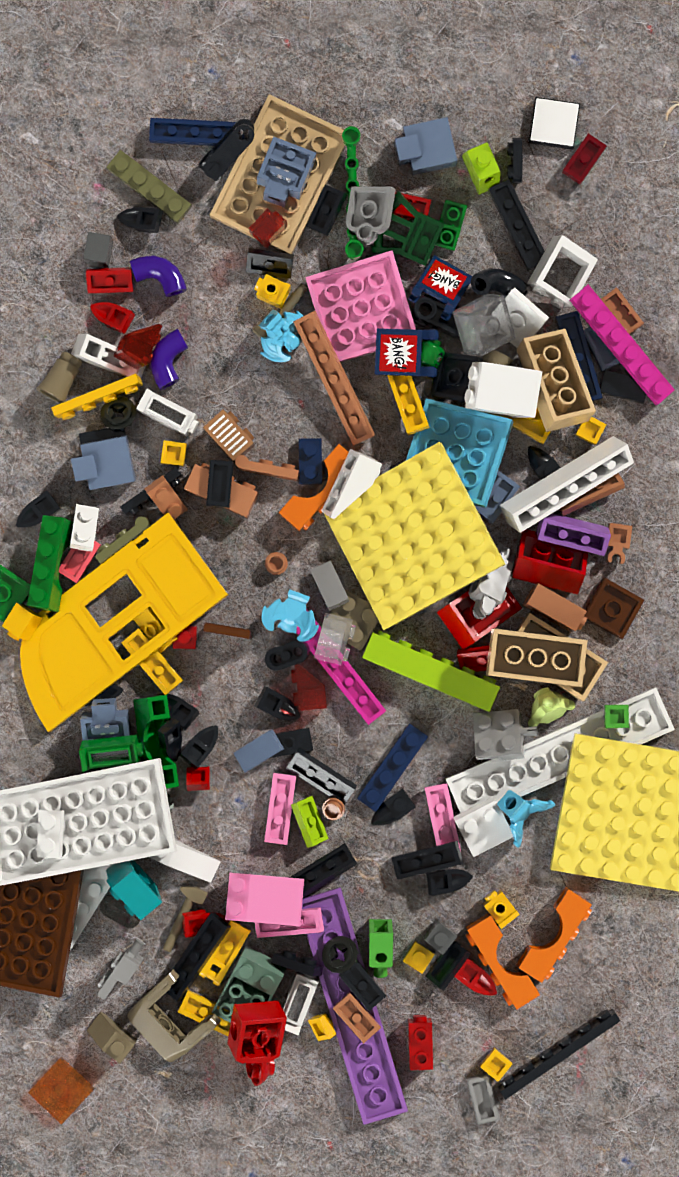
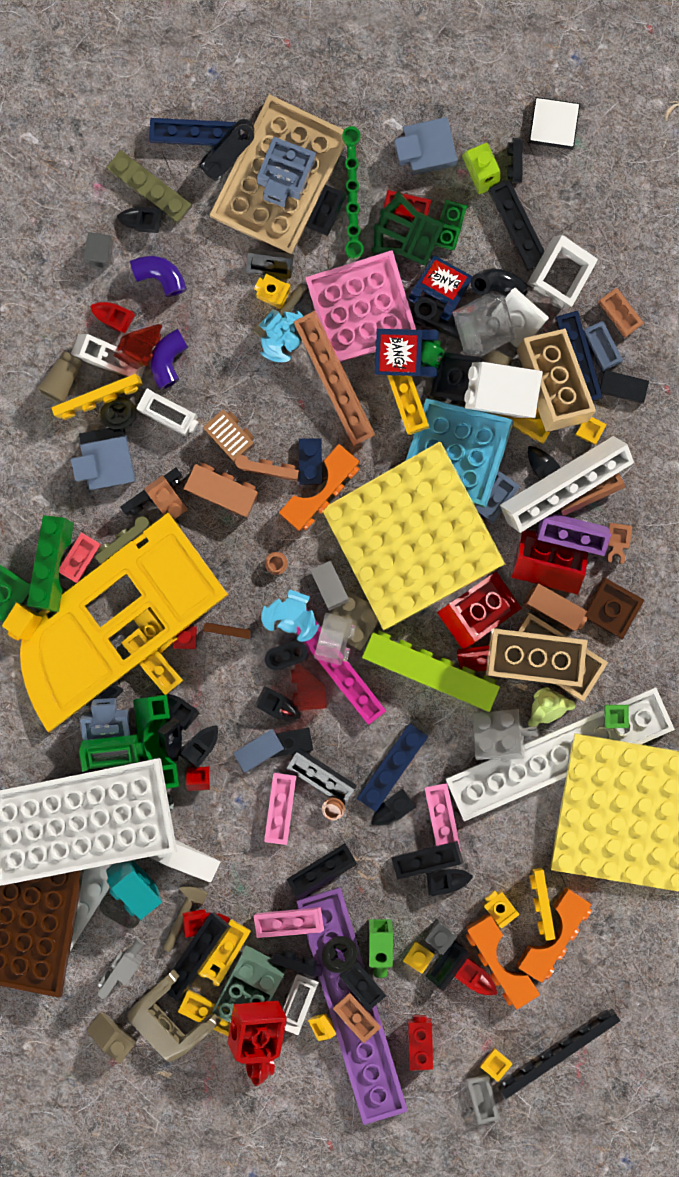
black plate [16,490,61,528] -> none
clear orange plate [28,1057,94,1125] -> none
white plate [37,810,64,858] -> none
white plate [69,504,99,552] -> none
red plate [86,267,134,294] -> none
yellow plate [160,440,187,467] -> none
black tile [206,460,234,508] -> none
bright pink slope [225,873,304,926] -> none
clear red brick [249,208,285,249] -> none
lime plate [291,796,329,848] -> none
white slope [321,449,382,519] -> none
light grey plate [346,186,396,245] -> none
white plate [453,796,513,857] -> none
hinge [468,543,514,620] -> none
medium azure animal [497,790,555,848] -> none
dark red plate [562,133,607,185] -> none
dark pink plate [569,284,675,406] -> none
none -> yellow plate [529,867,555,941]

